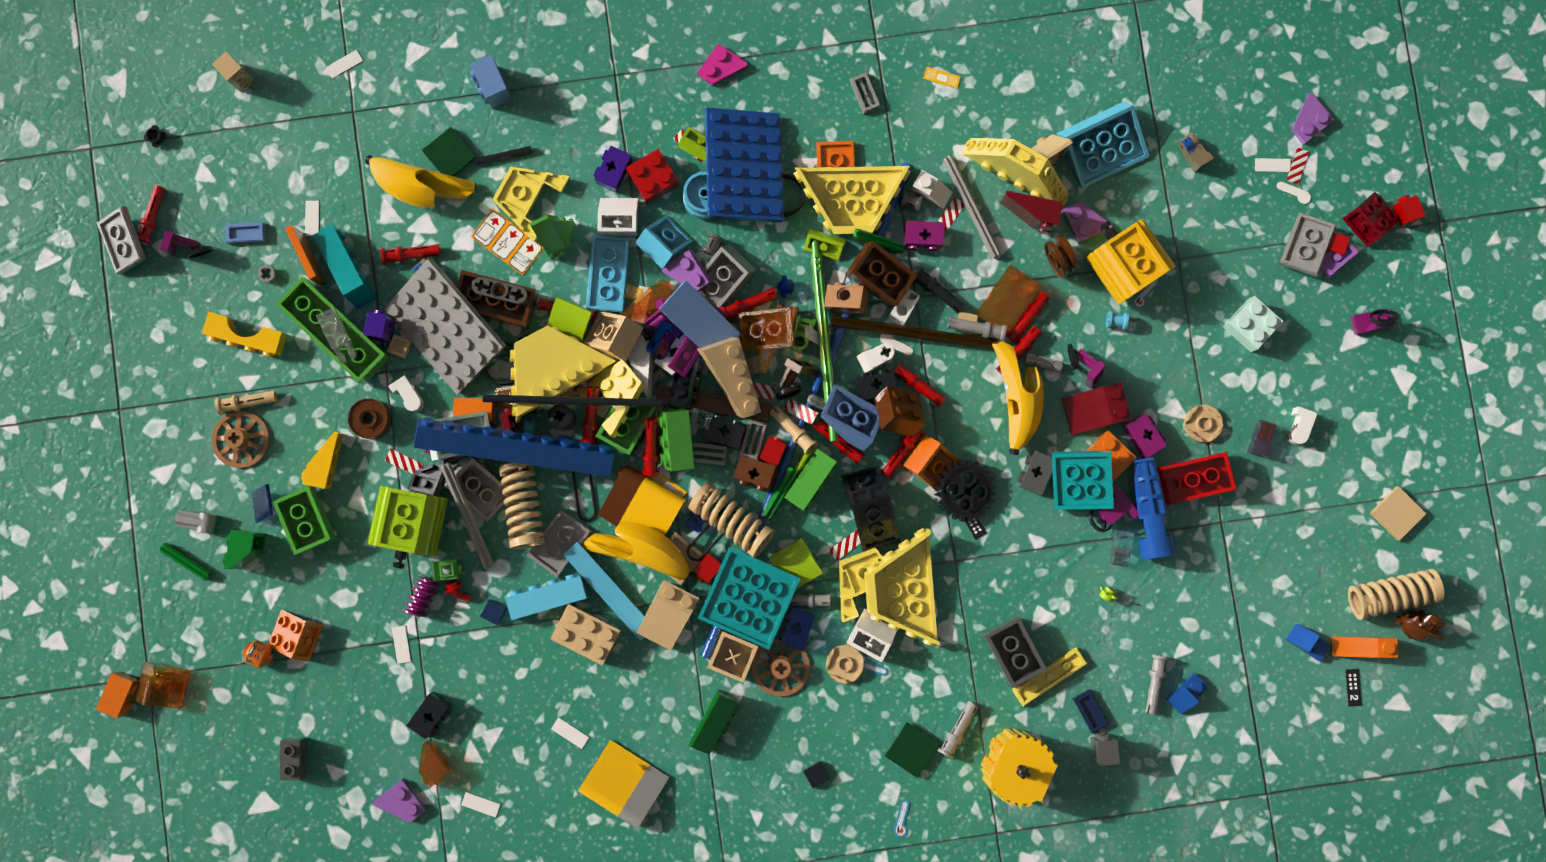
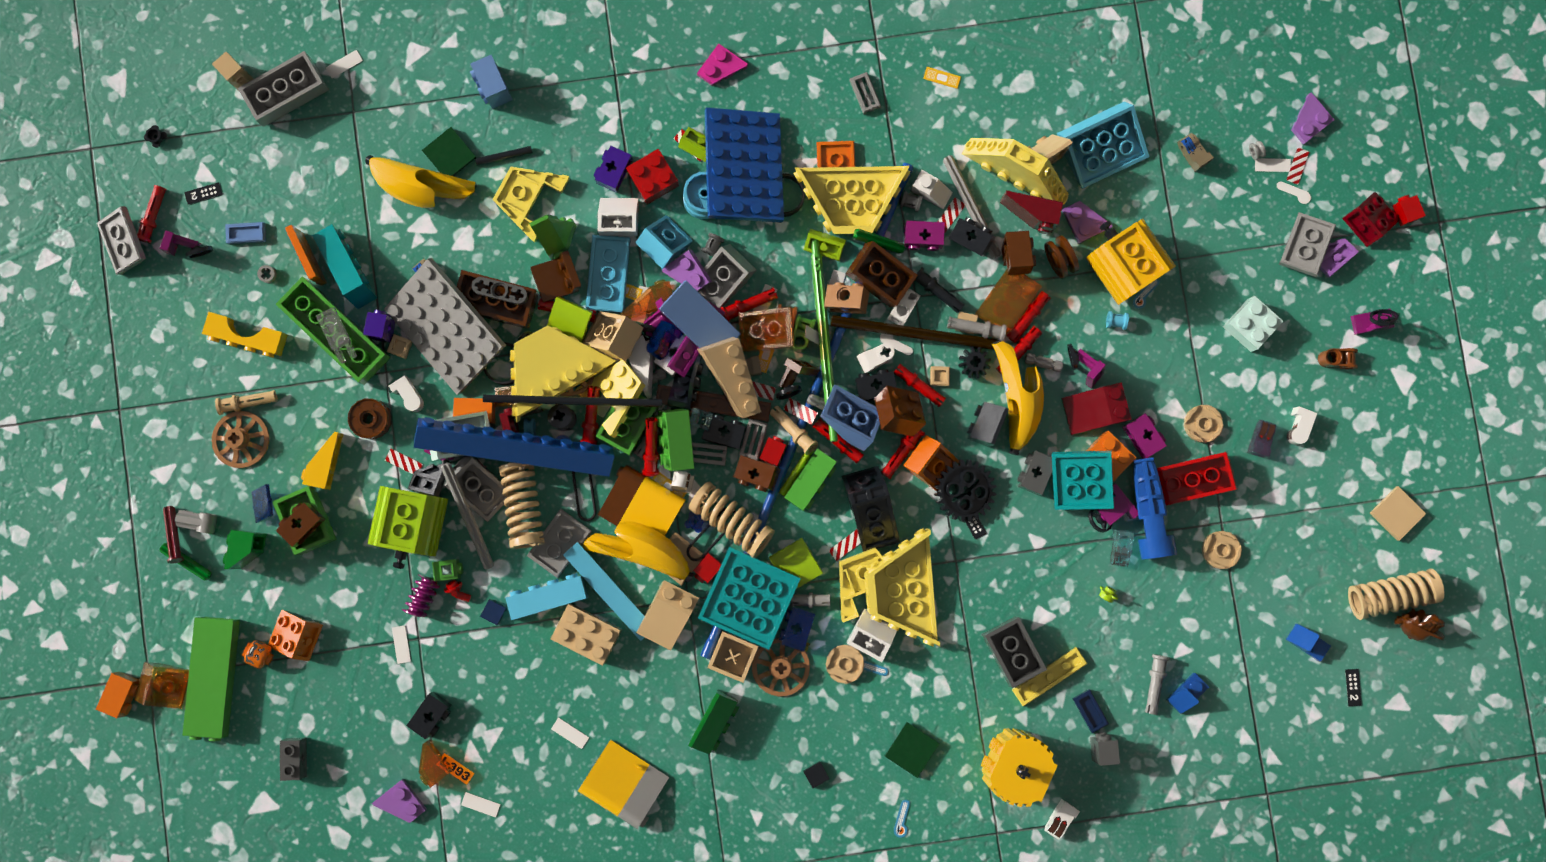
white sticker [305,201,319,236] -> none
red pin [381,244,441,265] -> none
sticker [471,208,544,275] -> none
green axle [762,467,798,520] -> none
clear blue plate [777,275,794,298] -> none
light grey pin [937,701,979,760] -> none
red piece [1327,232,1350,255] -> none
orange slope [1330,637,1398,658] -> none
none -> dark red axle [163,506,184,564]
none -> bright green brick [182,617,240,741]
none -> black sticker [184,182,222,204]
none -> light grey brick [238,51,329,127]
none -> reddish brown brick [275,502,326,547]
none -> sticker [437,753,475,785]
none -> reddish brown bracket [530,251,581,303]
none -> white leg [671,471,694,494]
none -> tan tile [930,366,950,386]
none -> black brick [949,217,995,257]
none -> black gear [958,346,991,379]
none -> slope [967,402,1009,447]
none -> reddish brown brick [1001,230,1036,275]
none -> white leg [1044,799,1080,840]
none -> tan tile [1202,531,1242,569]
none -> light grey bush [1249,141,1266,160]
none -> dark orange piece [1318,348,1358,369]

